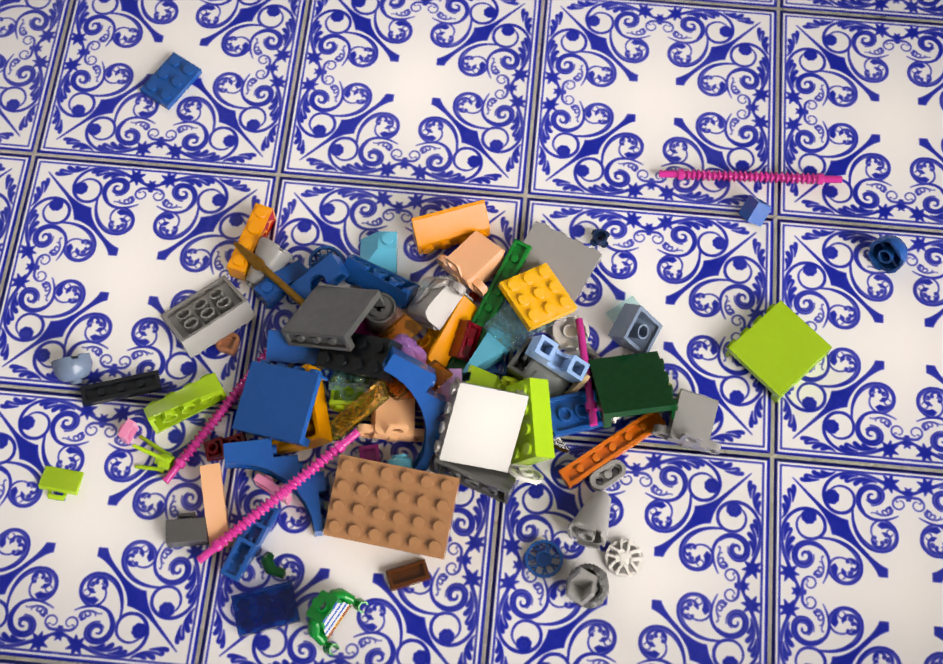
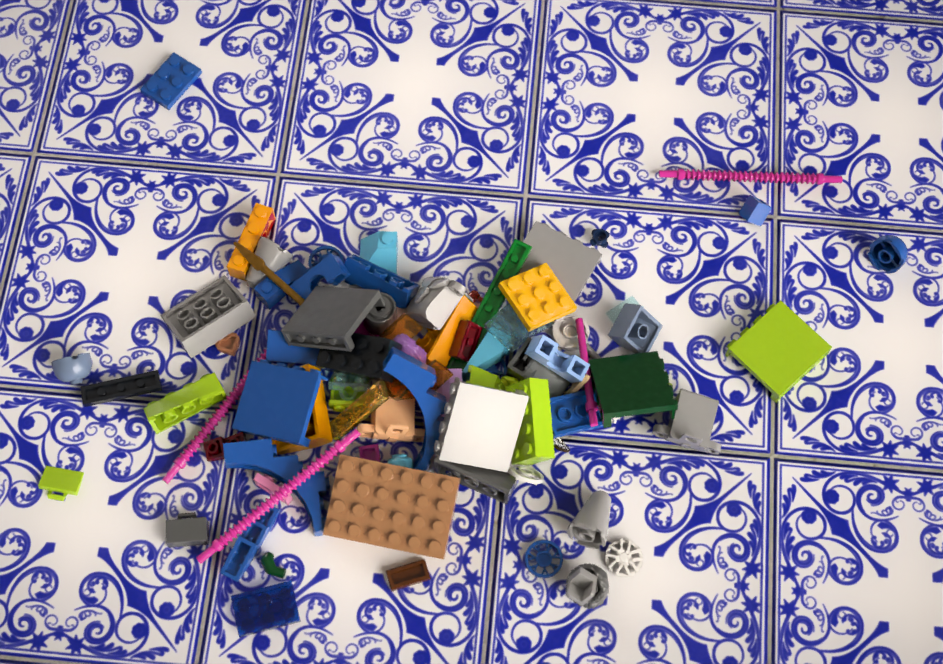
bright pink plate [118,418,139,445] -> none
lime plant [132,435,175,474] -> none
light nougat slope [200,463,231,548] -> none
green torso [306,588,369,656] -> none
light orange slope [411,200,490,254] -> none
light nougat piece [436,231,505,296] -> none
orange plate [558,412,666,489] -> none
light grey plate [589,460,626,491] -> none

